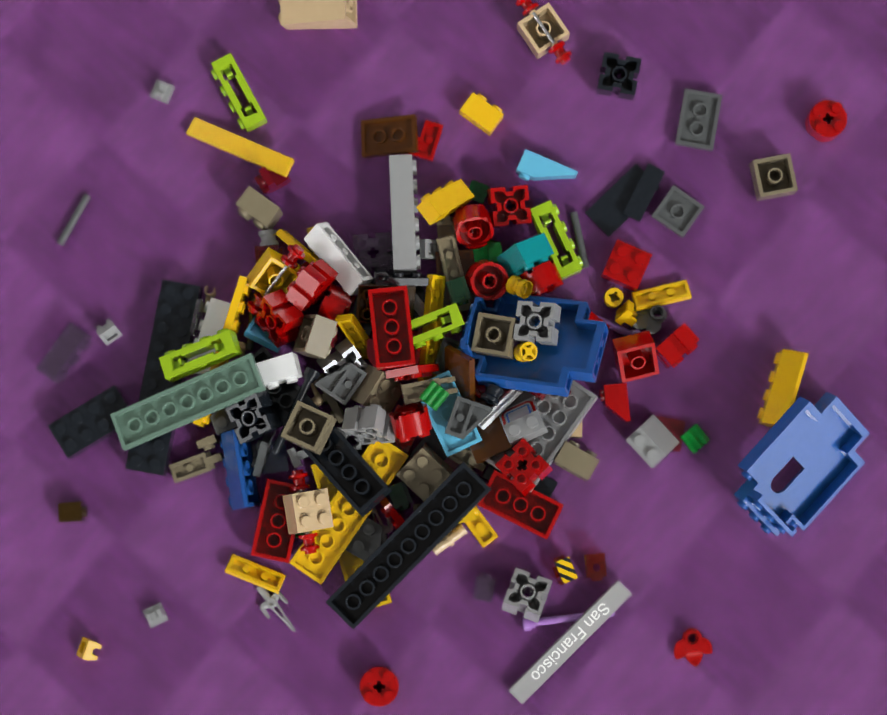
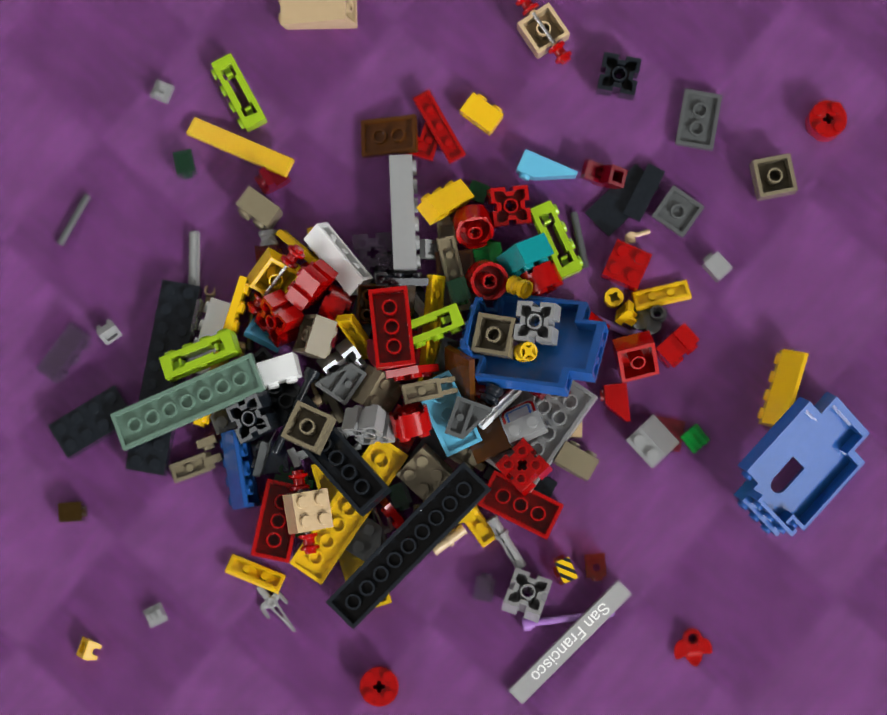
green piece [419,380,450,411] -> none
none -> clear green brick [172,149,198,180]
none -> light grey axle [188,231,200,286]
none -> dark green plate [274,464,314,489]
none -> red tile [412,89,466,165]
none -> light grey pin [486,515,527,569]
none -> dark red brick [580,159,628,189]
none -> tan hand [624,229,651,244]
none -> light grey brick [701,251,733,283]

